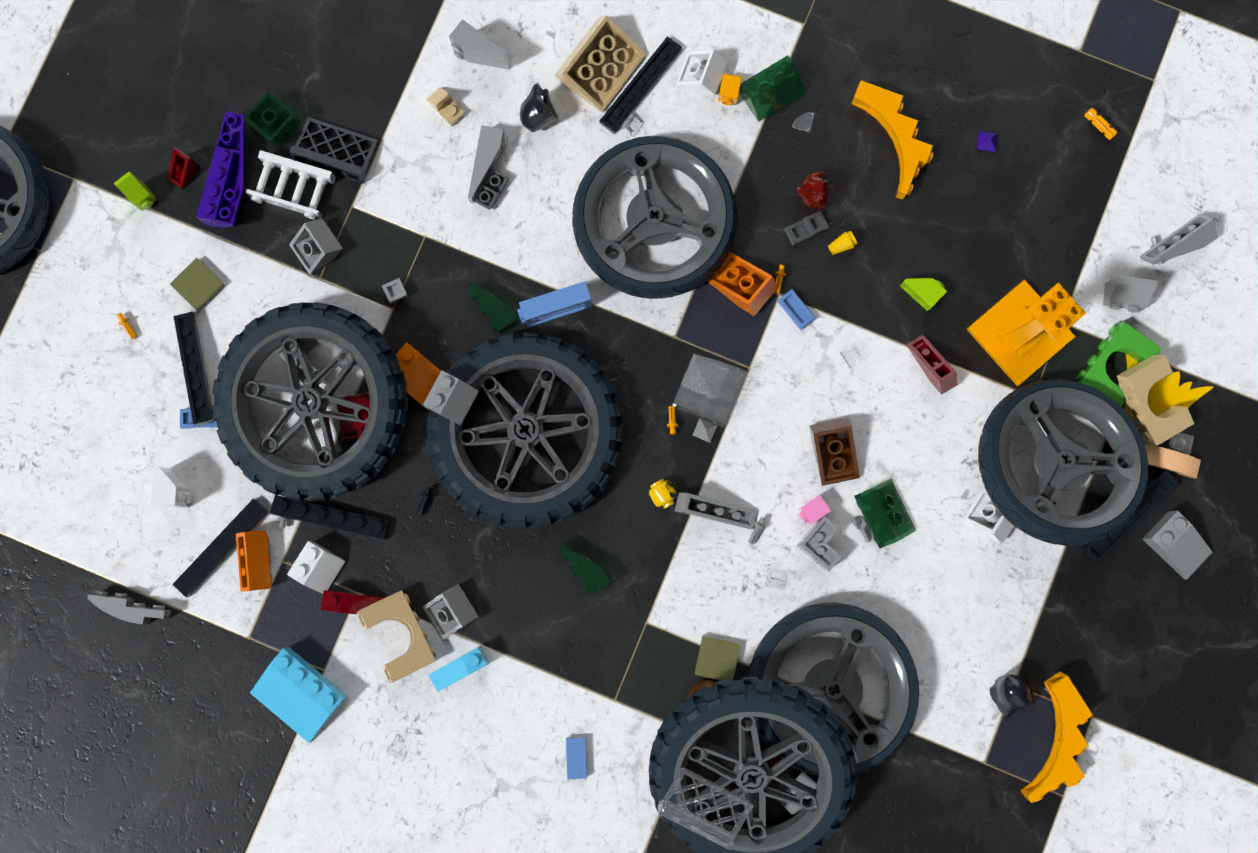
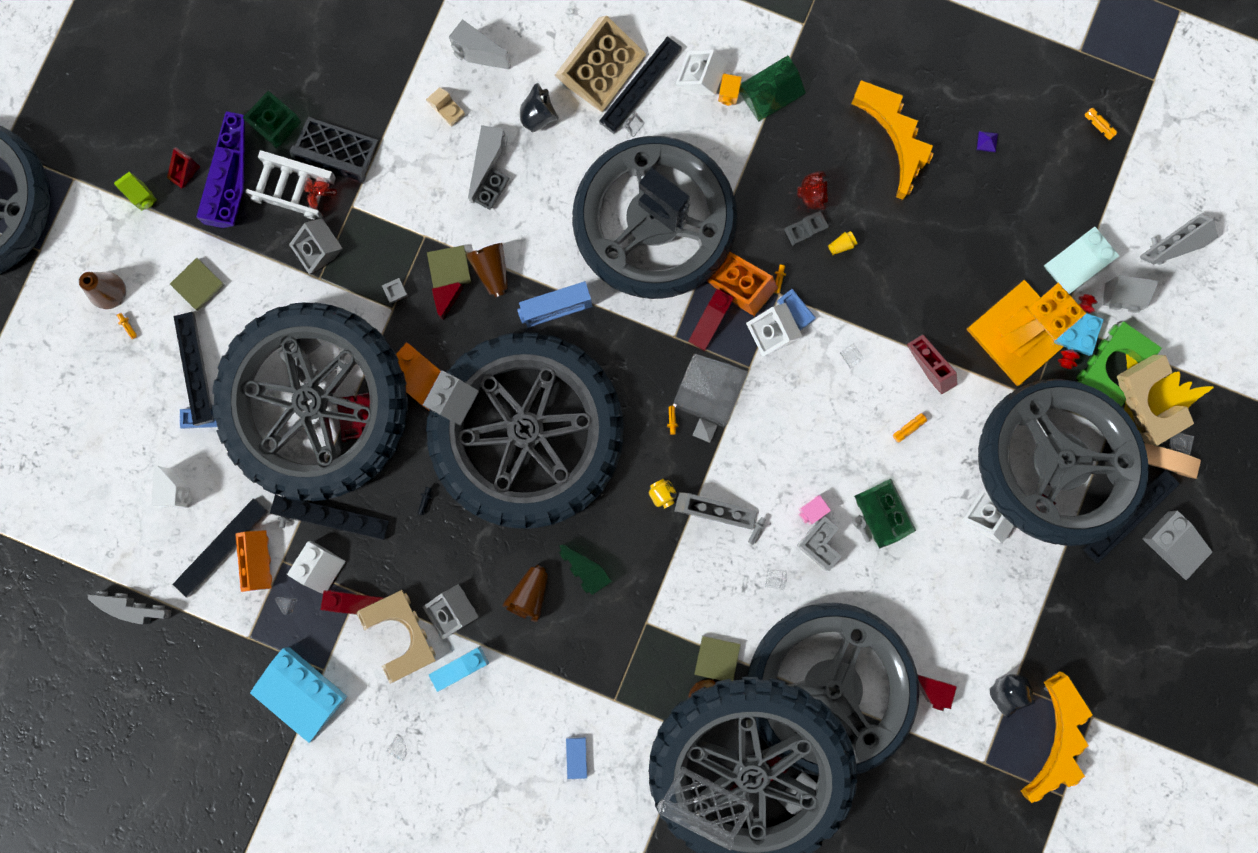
clear green slope [468,282,520,335] -> none
clear tile [792,112,815,132] -> none
reddish brown slope [809,418,860,486] -> none
lime slope [900,278,947,311] -> none
none -> reddish brown cone [79,272,126,310]
none -> clear slope [275,597,297,615]
none -> clear red plant [304,178,337,210]
none -> olive tile [427,245,472,288]
none -> dark red slope [432,282,463,320]
none -> reddish brown cone [466,243,508,297]
none -> reddish brown cone [502,565,548,622]
none -> black arch [638,167,690,233]
none -> dark red slope [688,289,733,351]
none -> white slope [746,303,802,357]
none -> light orange axle [893,413,927,442]
none -> dark red slope [917,674,957,711]
none -> light aqua slope [1044,227,1119,294]
none -> medium azure plate [1054,294,1104,369]

